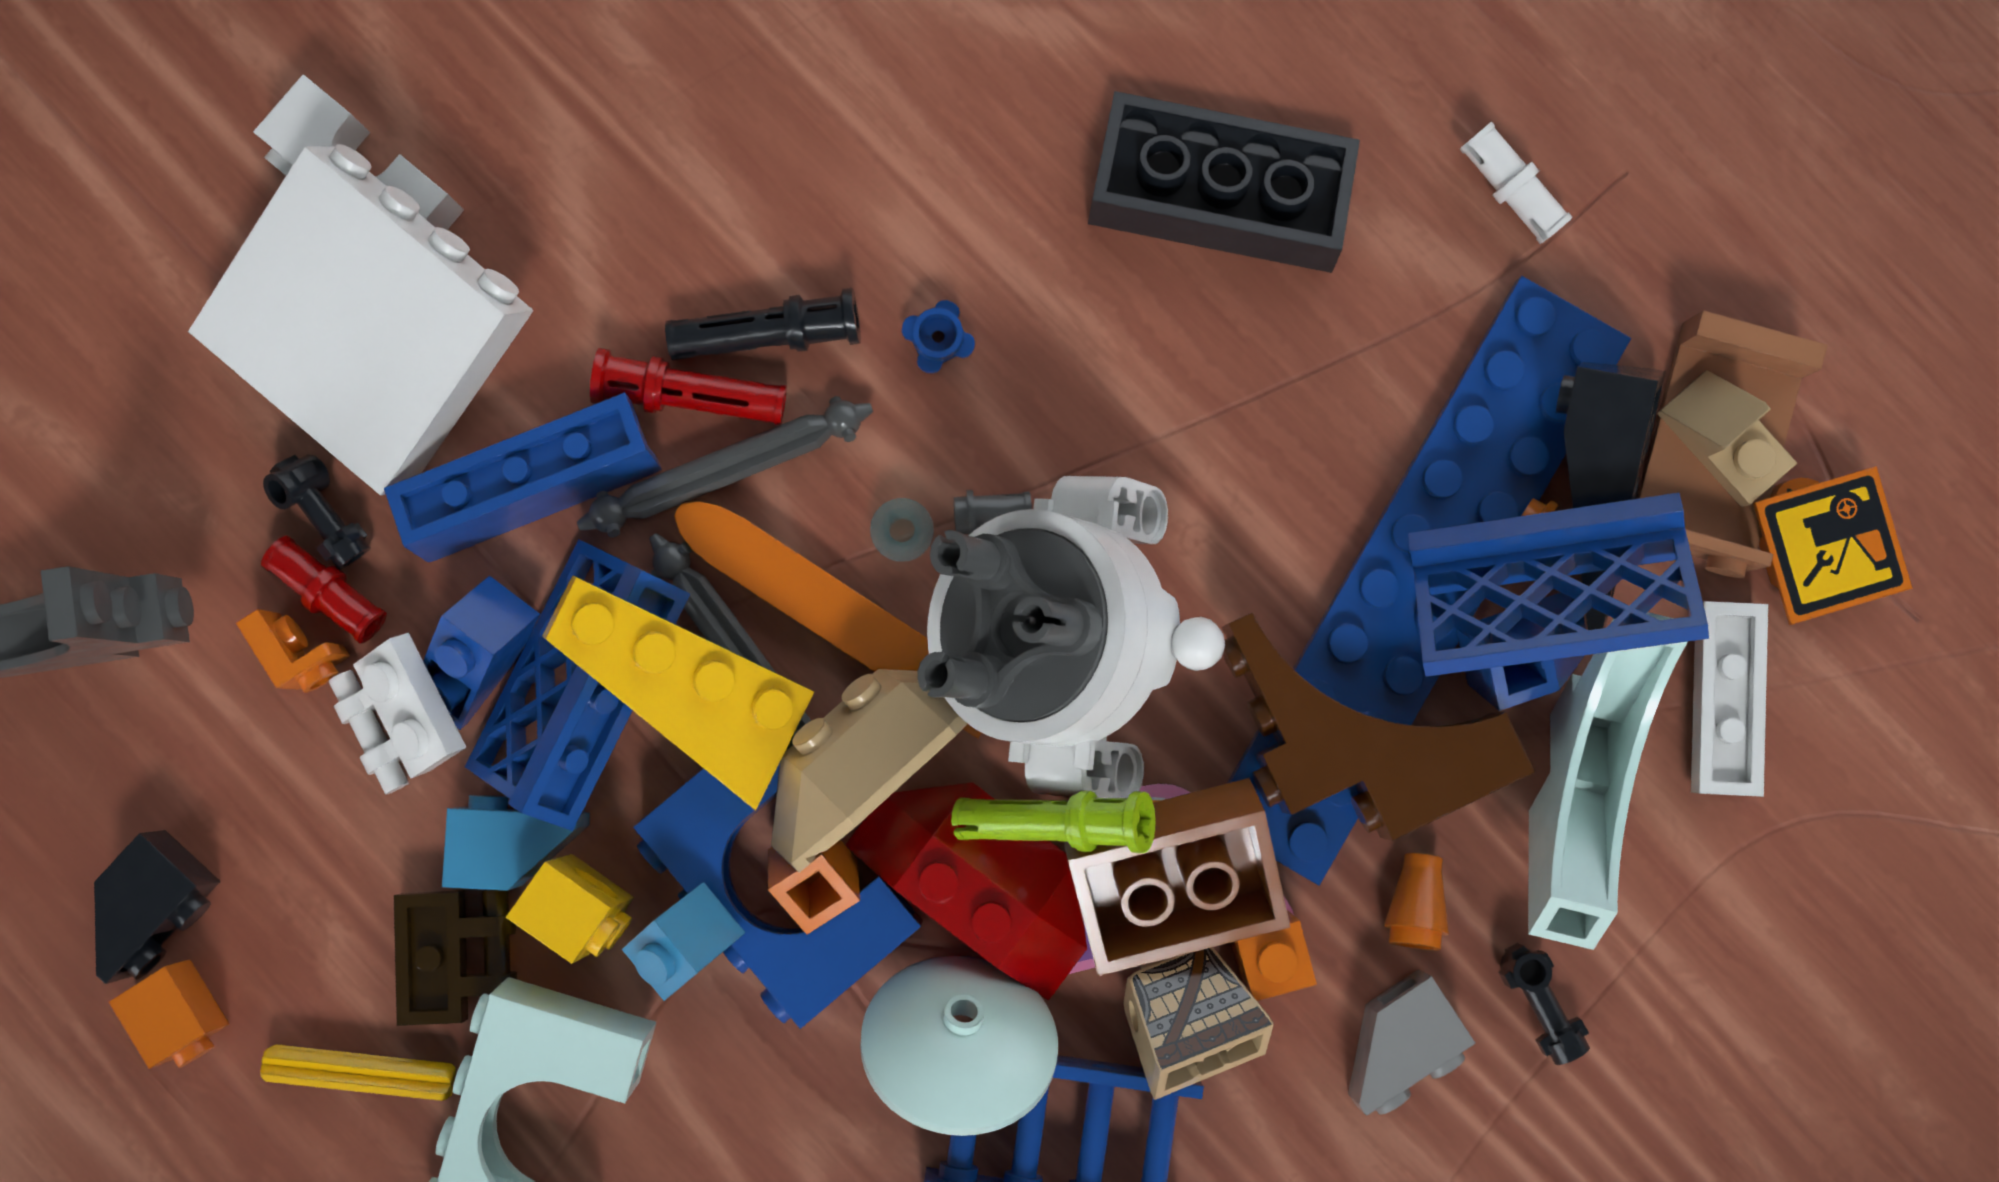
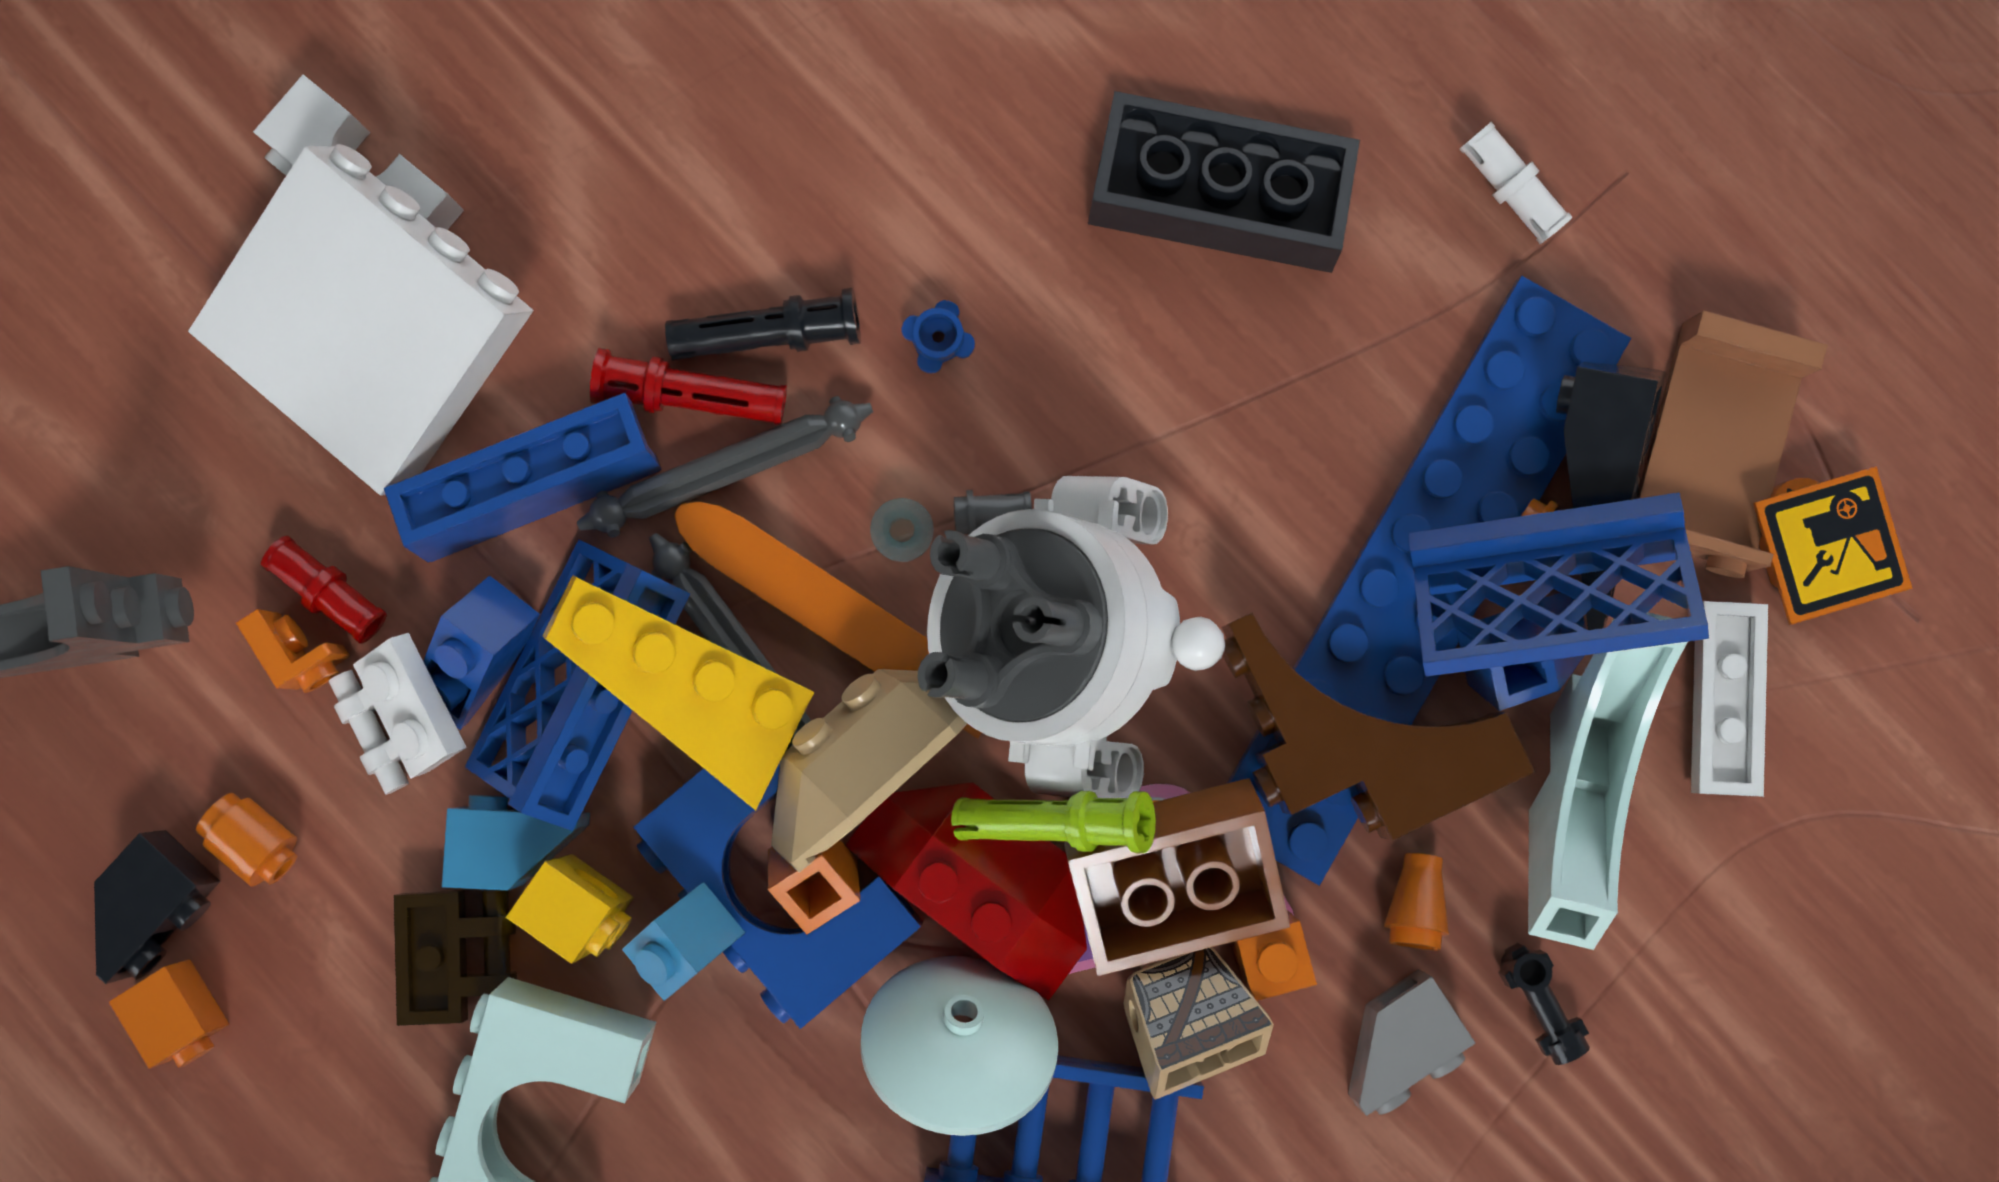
yellow axle [260,1044,456,1101] -> none
black bar [263,454,371,570] -> none
tan slope [1657,370,1797,507] -> none
none -> orange brick [196,793,297,887]

